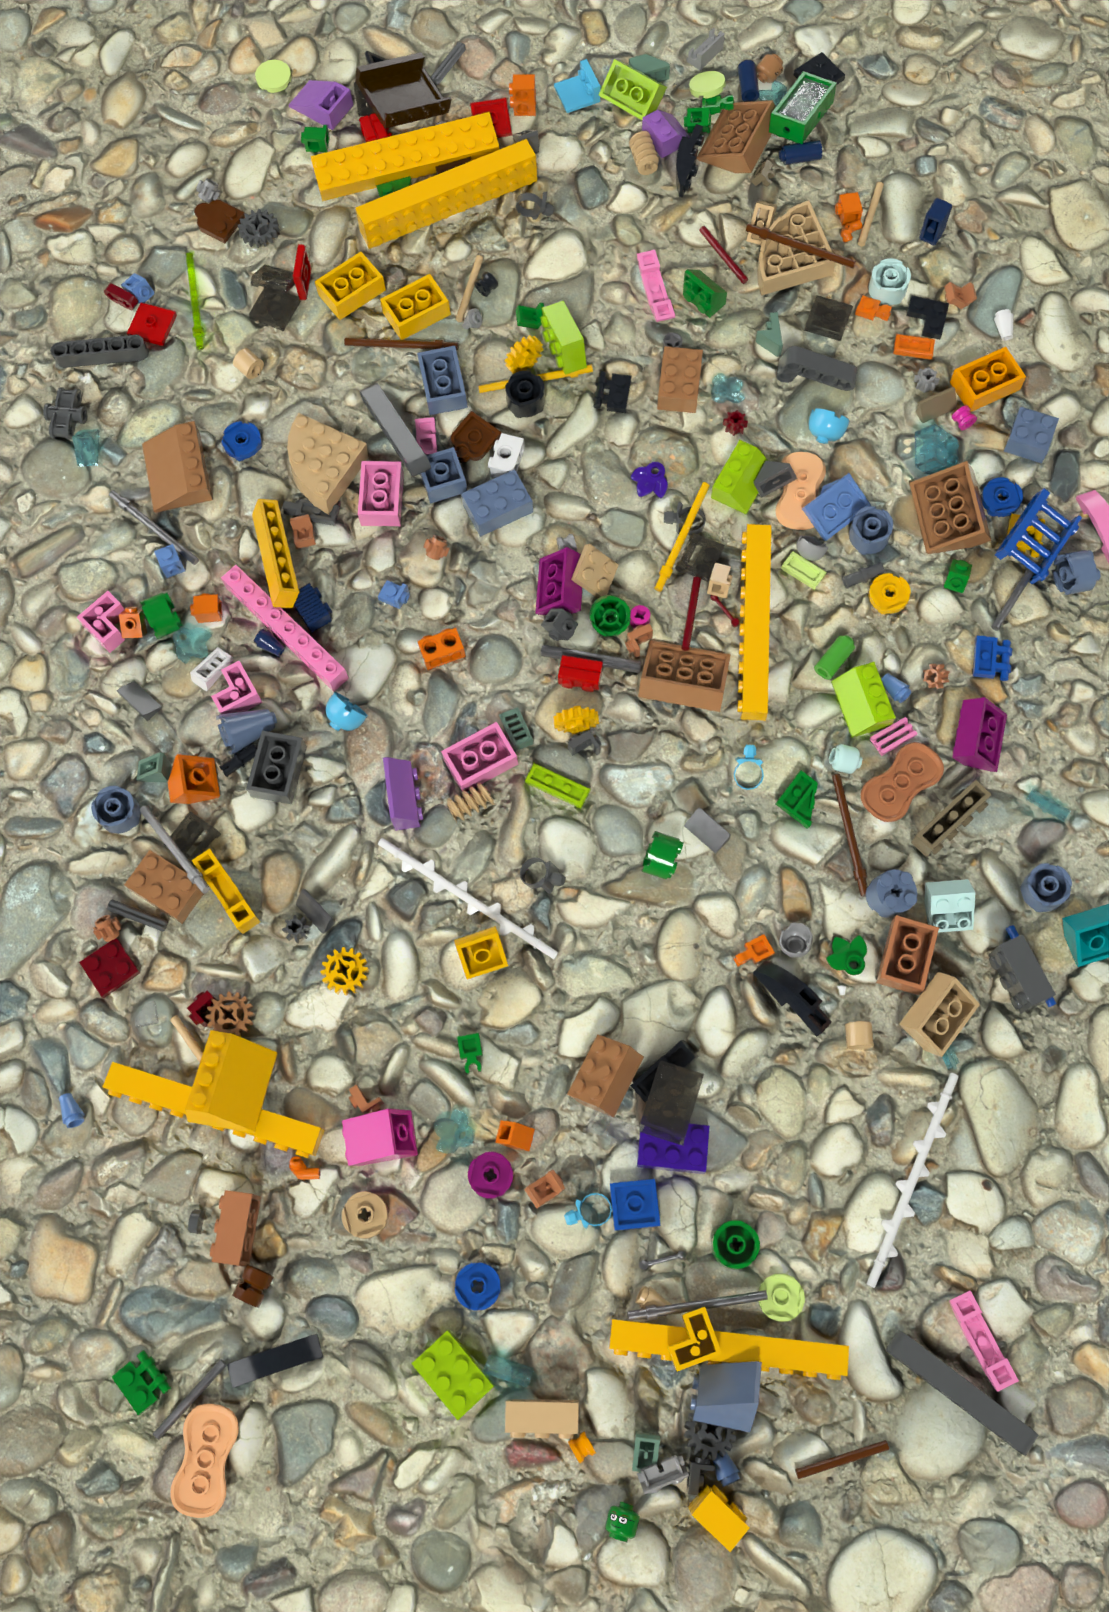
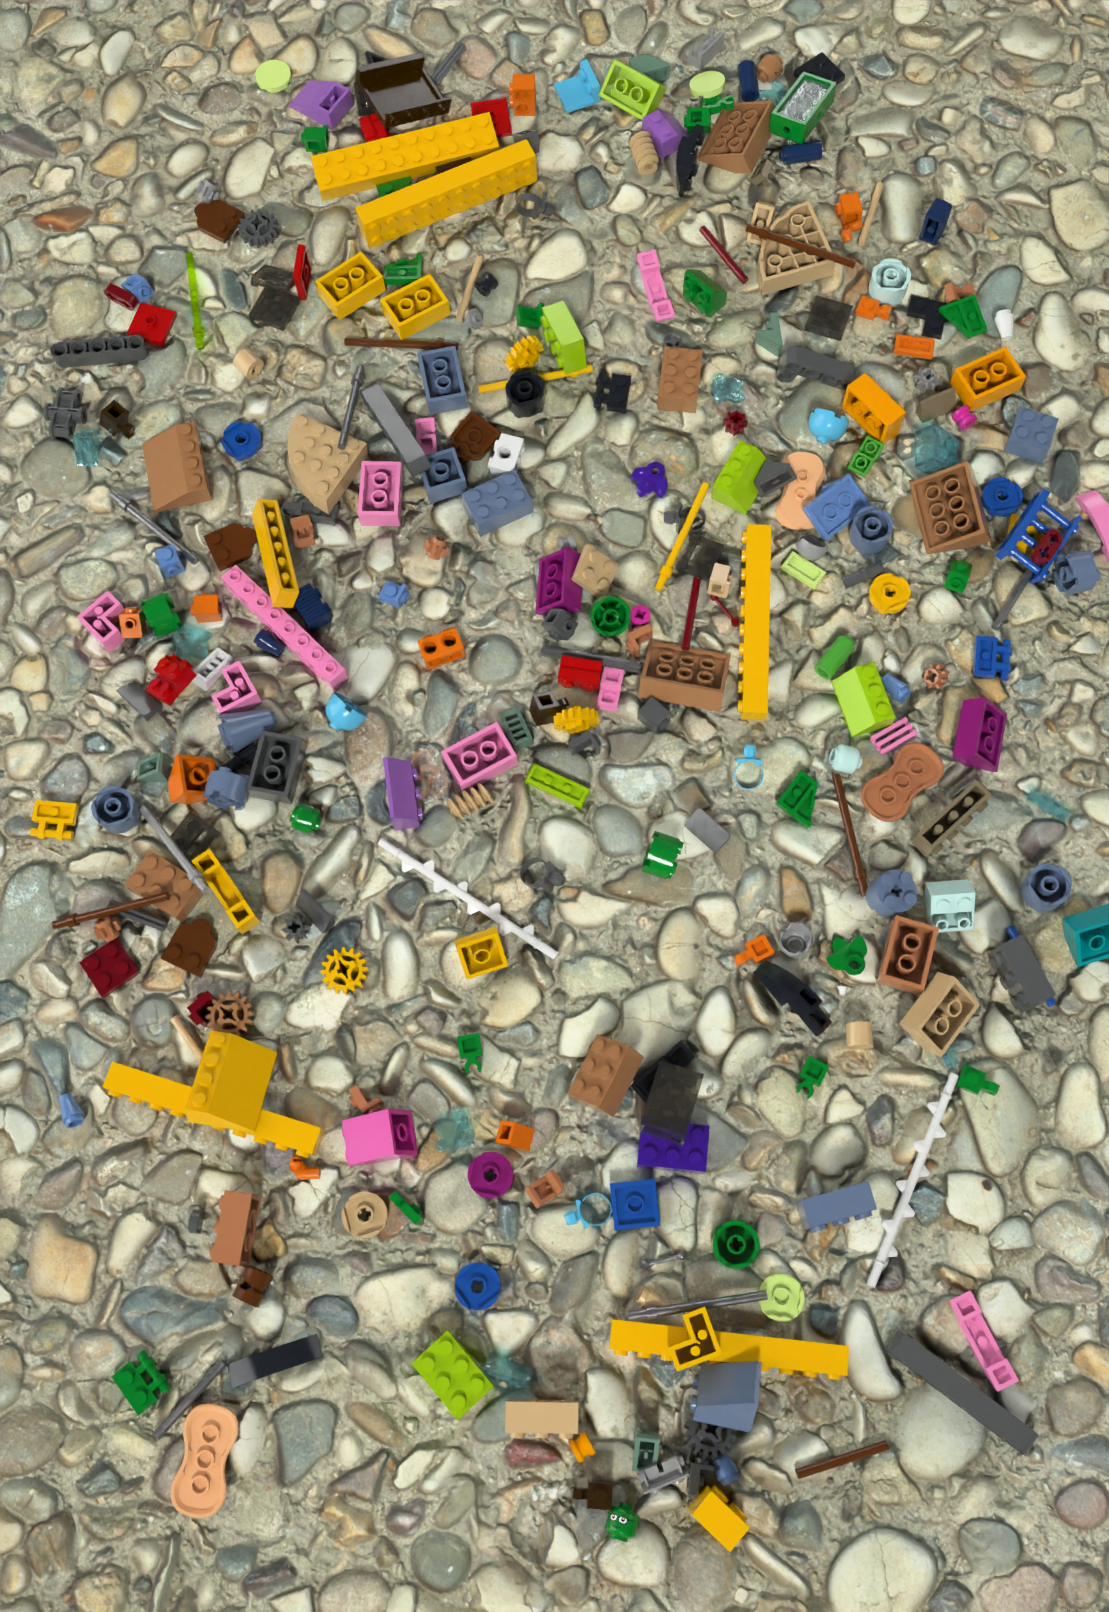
none -> yellow plate [30,800,79,841]
none -> reddish brown bar [52,891,170,929]
none -> dark brown brick [99,400,136,439]
none -> red plate [145,654,197,706]
none -> reddish brown plate [161,918,217,978]
none -> reddish brown plate [203,523,257,571]
none -> sand blue brick [203,767,250,810]
none -> green head [289,803,322,834]
none -> dark grey bar [338,365,364,450]
none -> green wing [383,253,423,285]
none -> green plate [388,1191,424,1226]
none -> dark brown brick [529,691,569,726]
none -> dark brown brick [570,1479,613,1510]
none -> bright pink slope [596,666,625,712]
none -> dark grey brick [637,697,671,734]
none -> green plate [795,1056,829,1099]
none -> sand blue brick [796,1181,877,1233]
none -> light orange brick [841,373,906,444]
none -> bright green slope [847,436,884,478]
none -> green wing [938,294,988,339]
none -> green plate [956,1064,1000,1096]
none -> dark red beam [1031,529,1063,565]

